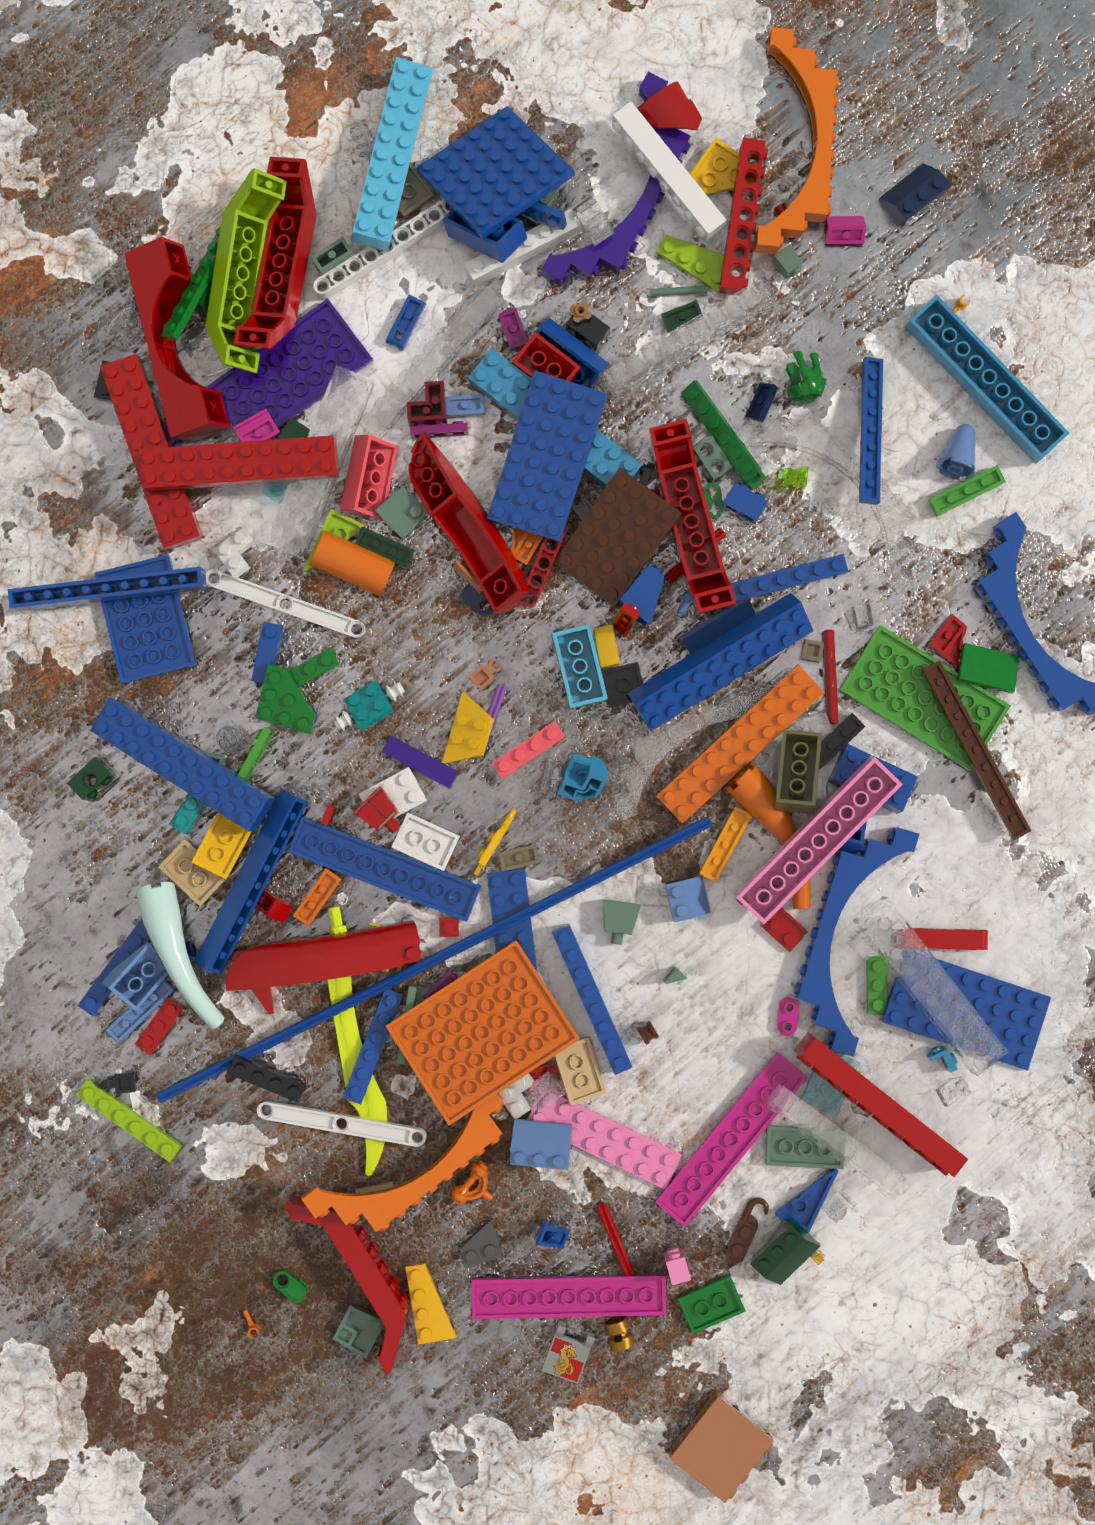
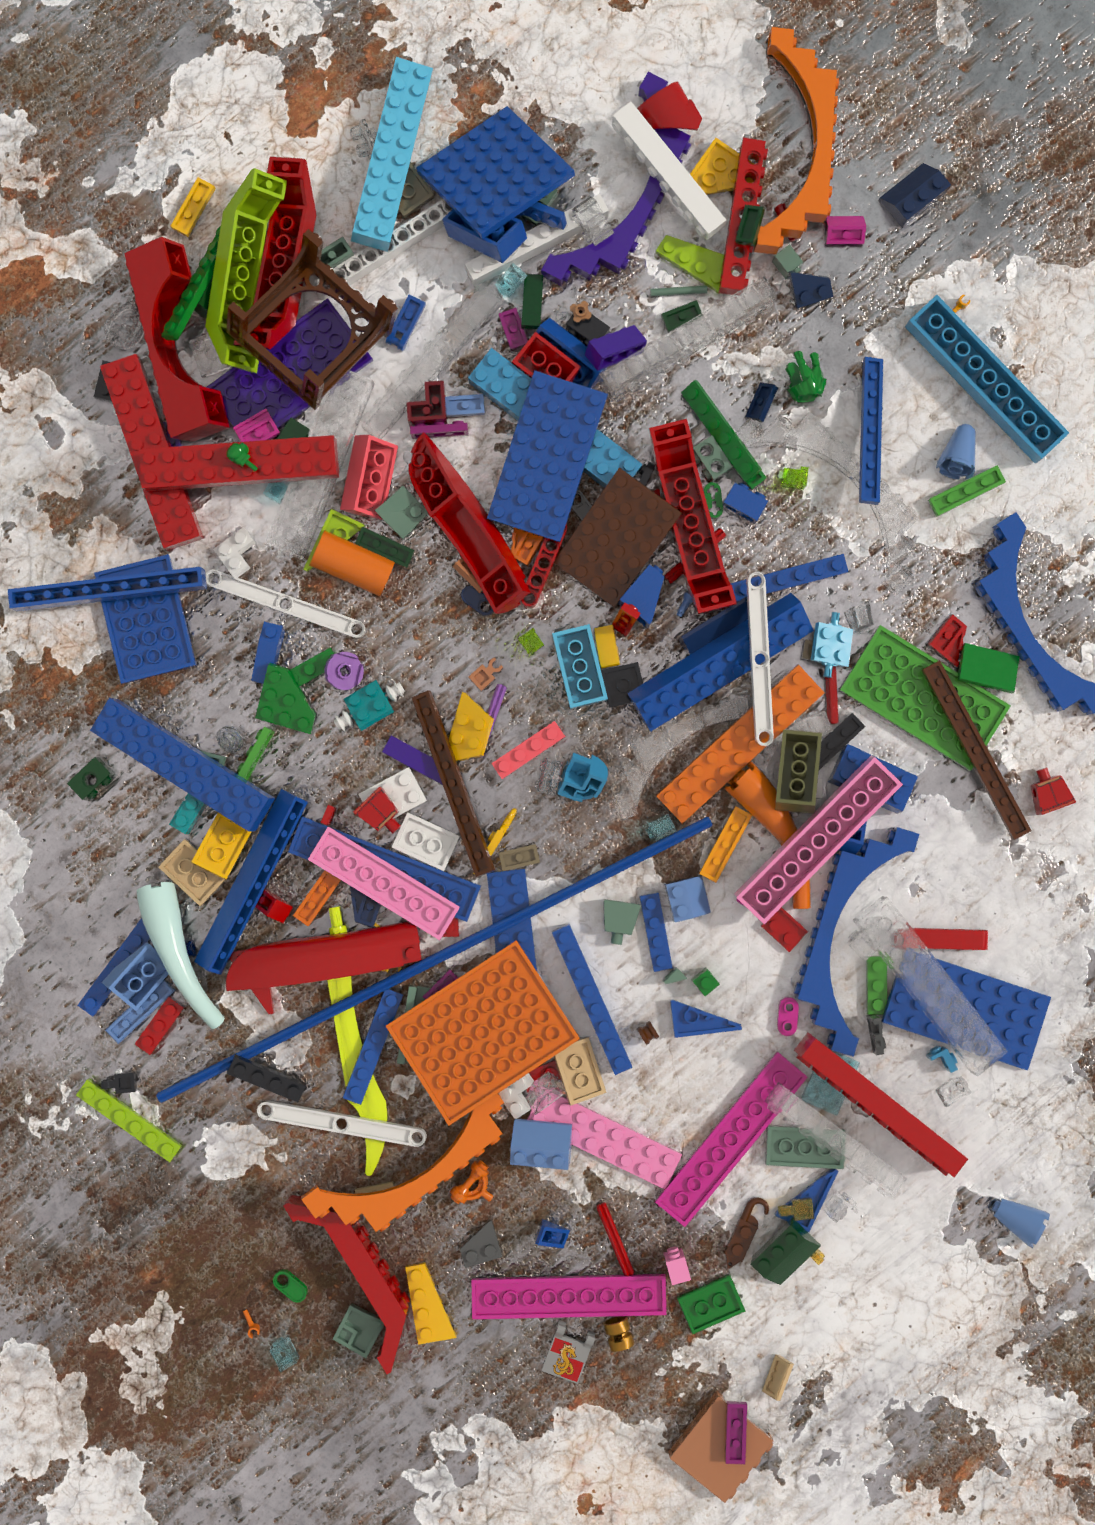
none -> yellow plate [170,177,216,237]
none -> green piece [226,442,258,472]
none -> reddish brown arch [227,229,398,410]
none -> clear light blue brick [269,1336,300,1372]
none -> bright pink plate [308,826,460,940]
none -> medium lavender plate [325,652,364,690]
none -> dark blue wing [350,886,381,928]
none -> reddish brown plate [412,690,495,877]
none -> clear light blue brick [495,263,527,298]
none -> clear neon green panel [518,628,544,656]
none -> dark green tile [521,274,543,329]
none -> dark purple brick [585,325,647,371]
none -> blue plate [640,893,673,972]
none -> clear light blue brick [645,814,677,841]
none -> blue wing [670,1000,742,1038]
none -> green brick [691,967,720,996]
none -> magenta plate [725,1401,747,1464]
none -> dark green tile [735,205,765,246]
none -> white beam [746,572,774,746]
none -> tan plate [762,1354,794,1401]
none -> clear yellow plate [778,1198,814,1221]
none -> dark blue wing [789,271,833,308]
none -> medium azure plate [811,612,853,678]
none -> dark grey wing [866,1015,886,1055]
none -> medium blue cone [991,1198,1050,1248]
none -> red torso [1031,767,1076,815]

